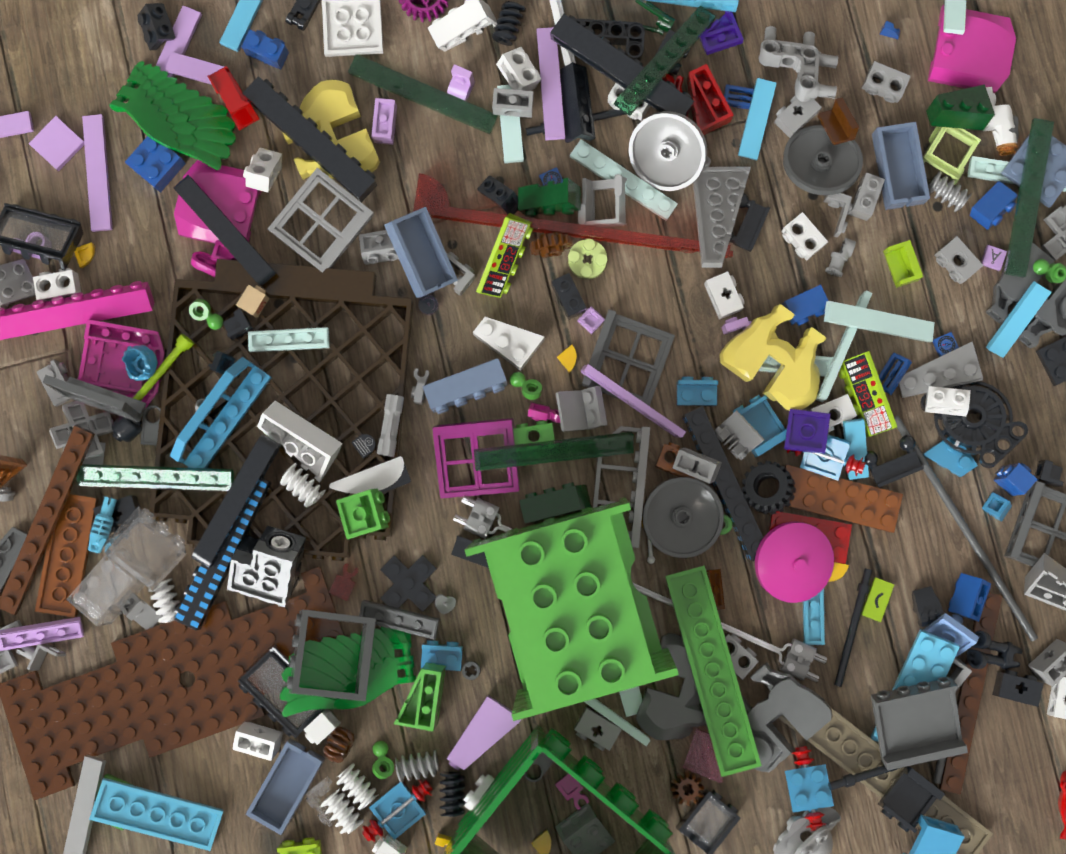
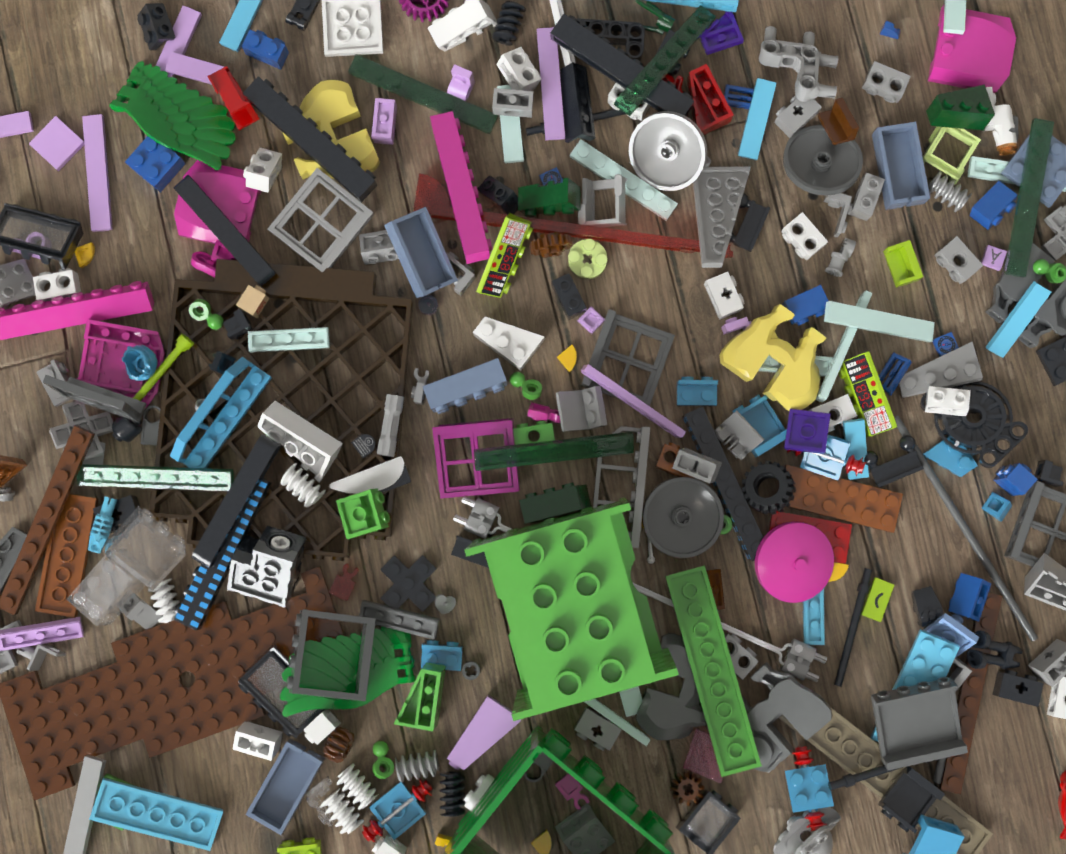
none -> dark pink brick [430,111,493,264]

